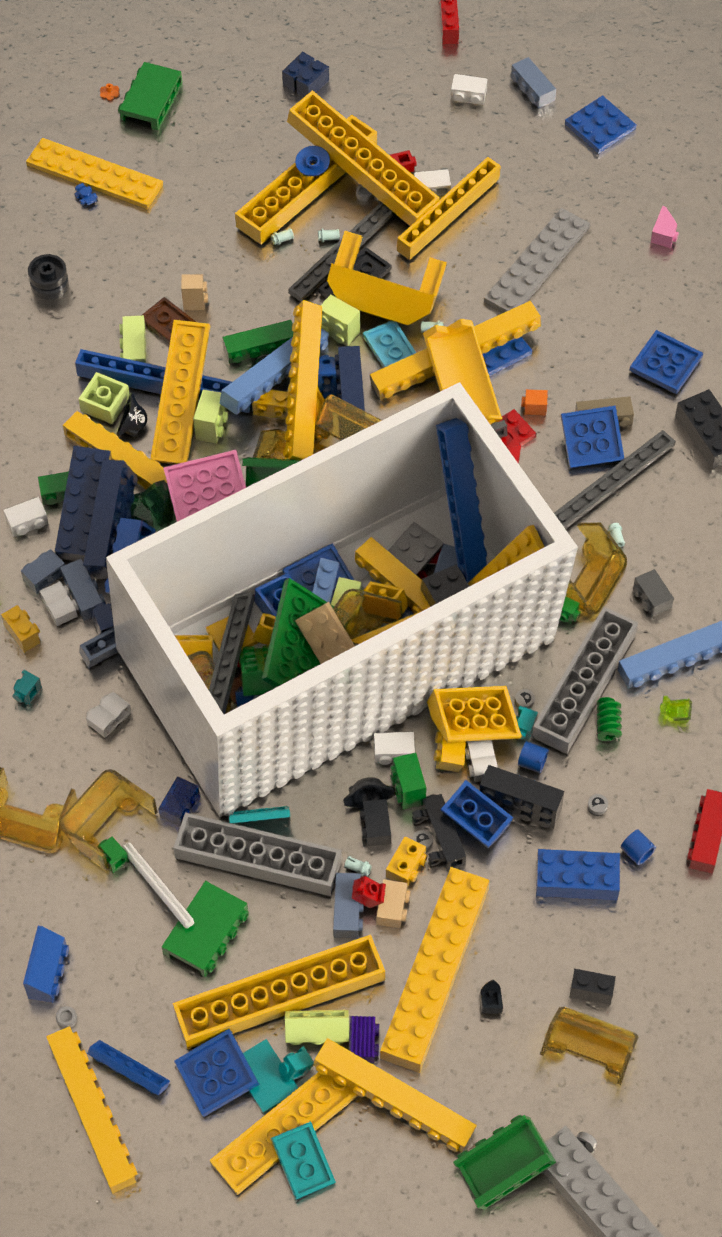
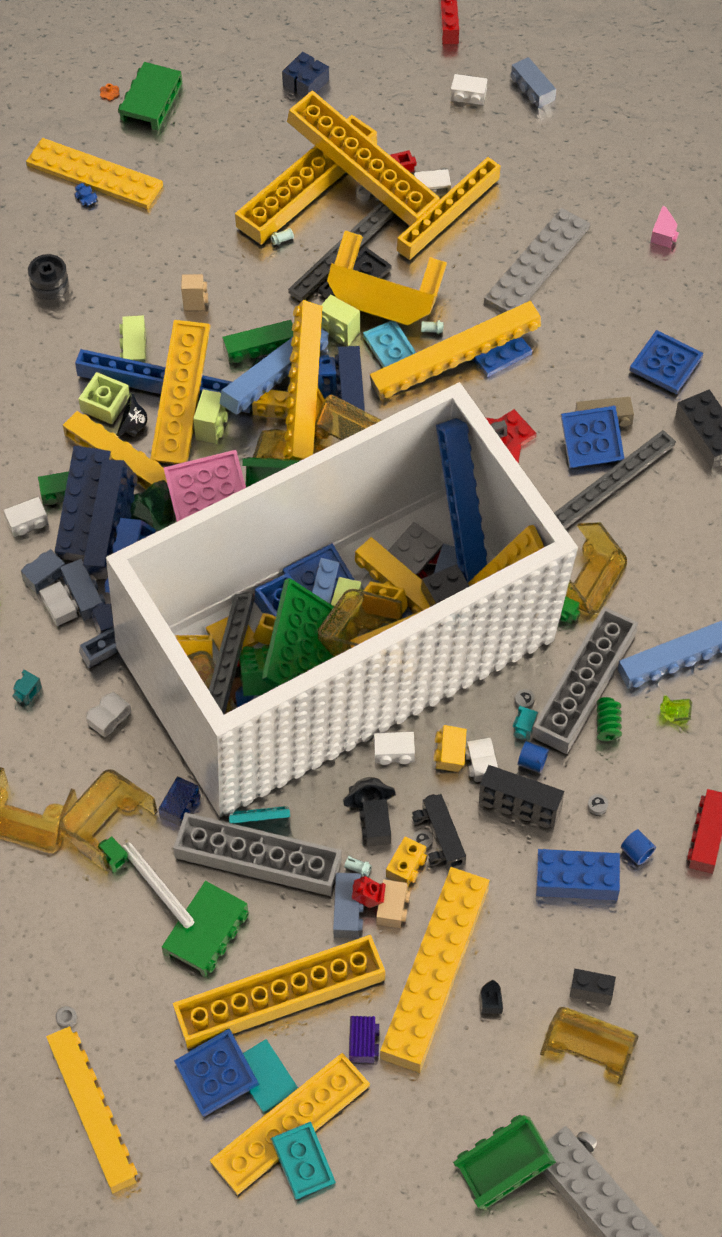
yellow brick [1,605,40,653] -> none
blue slope [23,926,69,1003] -> none
blue plate [87,1040,170,1095] -> none
reddish brown tile [141,297,196,345] -> none
teal brick [278,1046,314,1082] -> none
yellowish green brick [285,1010,349,1045] -> none
blue dish [295,146,330,176] -> none
tan plate [295,602,355,664] -> none
yellow brick [313,1038,477,1152] -> none
light aqua pin [318,228,340,242] -> none
green brick [390,752,427,810] -> none
yellow cylinder [423,319,502,425] -> none
yellow slope [427,686,522,742] -> none
blue slope [441,780,513,848] -> none
orange brick [521,389,548,416] -> none
blue plate [565,95,637,154] -> none
light aqua pin [607,523,625,548] -> none
dark grey brick [633,569,674,617] -> none

